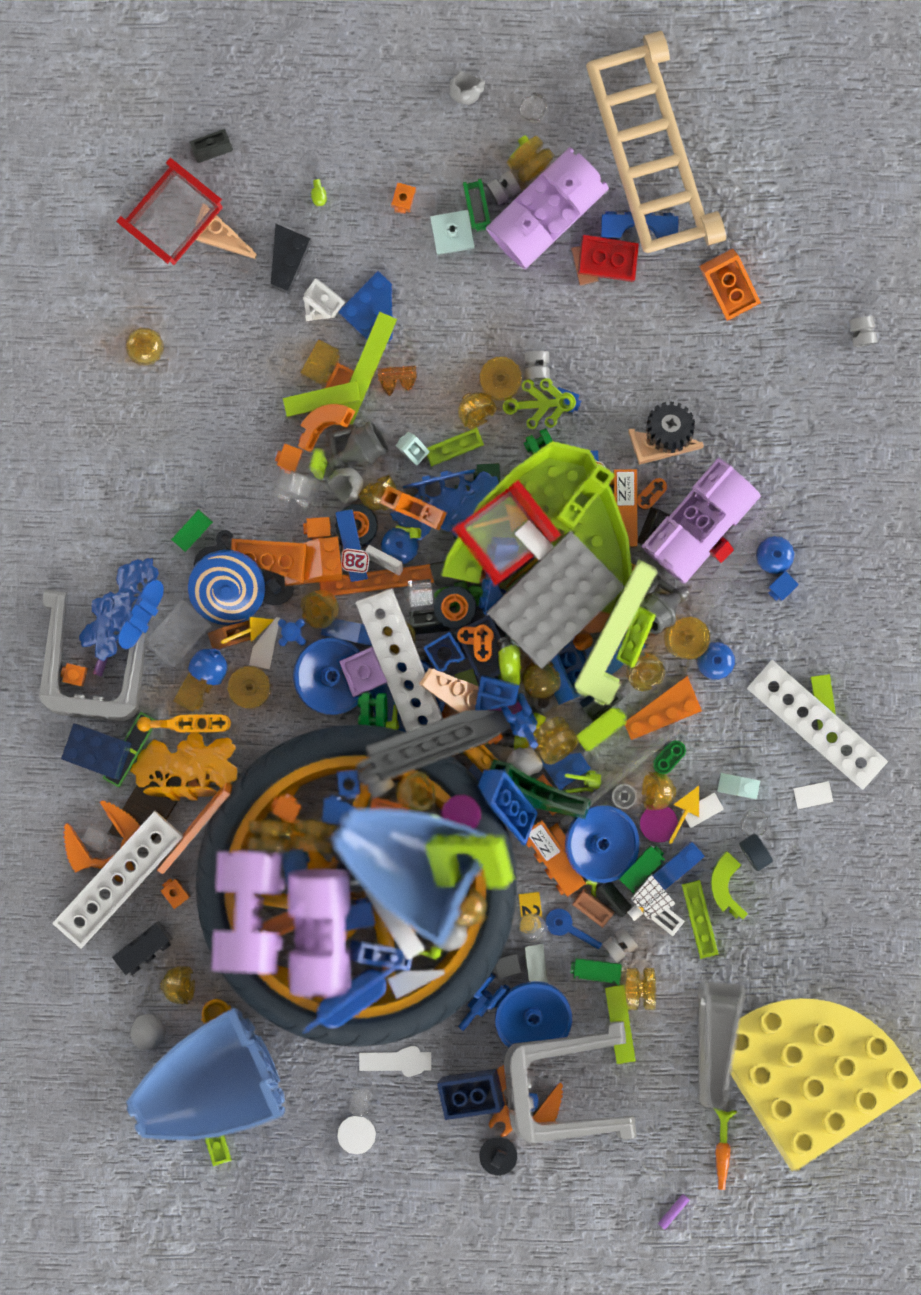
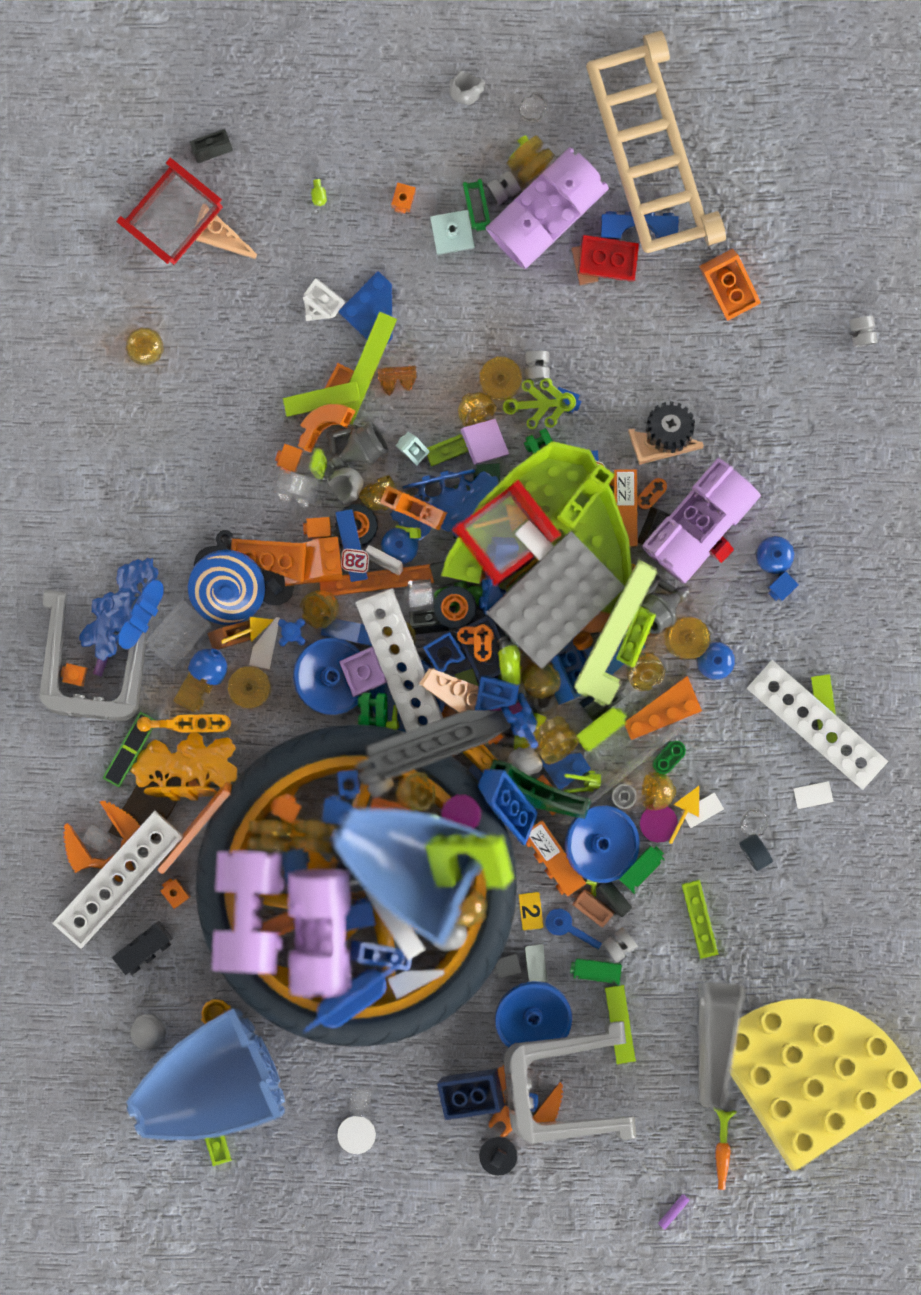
dark blue brick [61,723,132,779] -> none
clear yellow cylinder [160,966,195,1005] -> none
green slope [171,509,213,552] -> none
black wedge [271,223,312,294] -> none
clear yellow brick [300,339,341,385] -> none
white sticker [359,1046,431,1077] -> none
lime hand [418,946,442,959] -> none
blue plant [458,973,511,1031] -> none
clear hair [517,913,548,944] -> none
orange beam [549,823,566,853] -> none
clear yellow wheel [625,968,656,1010] -> none
white torso [627,875,675,921] -> none
white tile [651,908,685,936] -> none
blue slope [652,841,705,890] -> none
lime arch [710,851,748,919] -> none
light aqua slope [717,773,760,799] -> none
none -> lavender tile [461,419,509,465]

